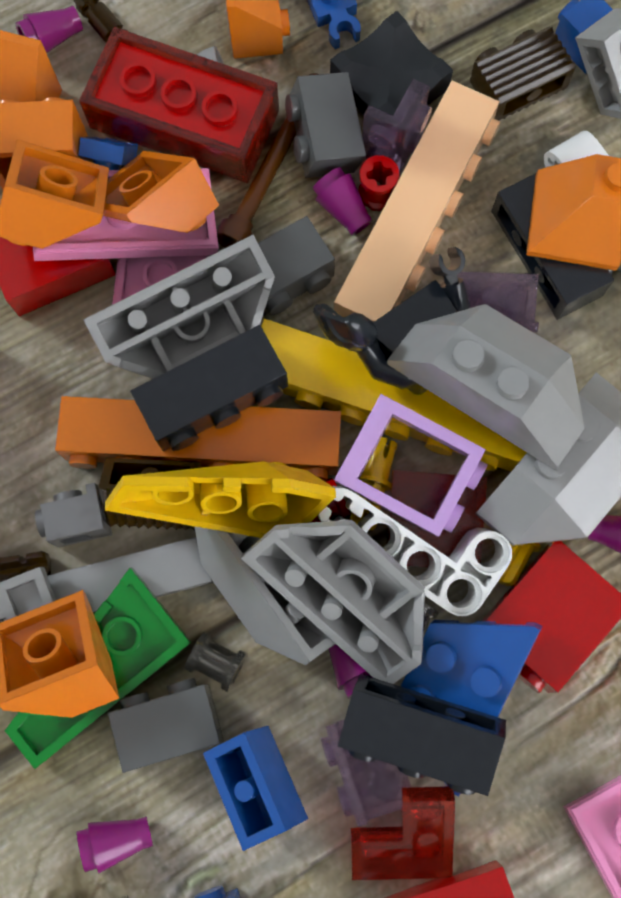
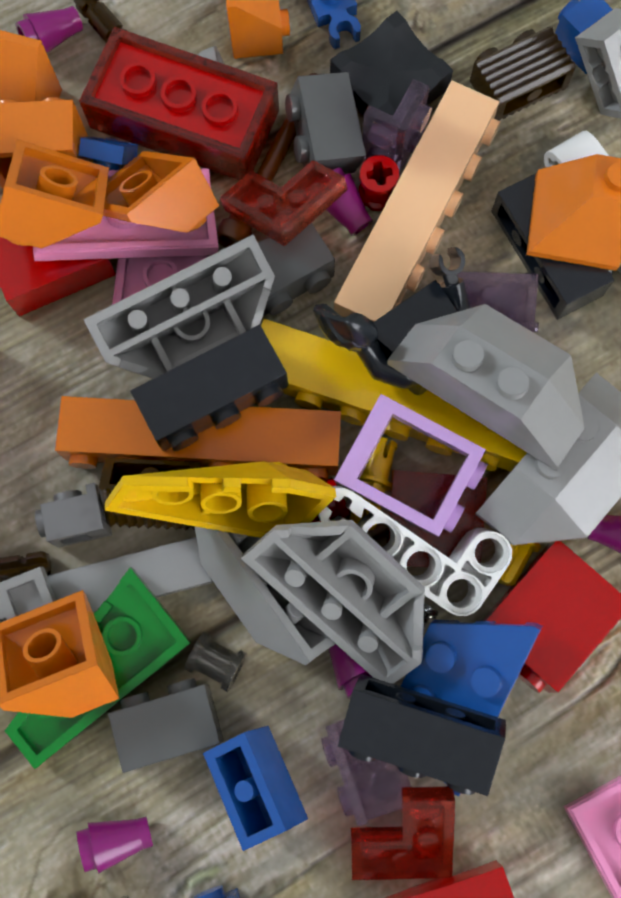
none -> clear red plate [220,160,348,246]

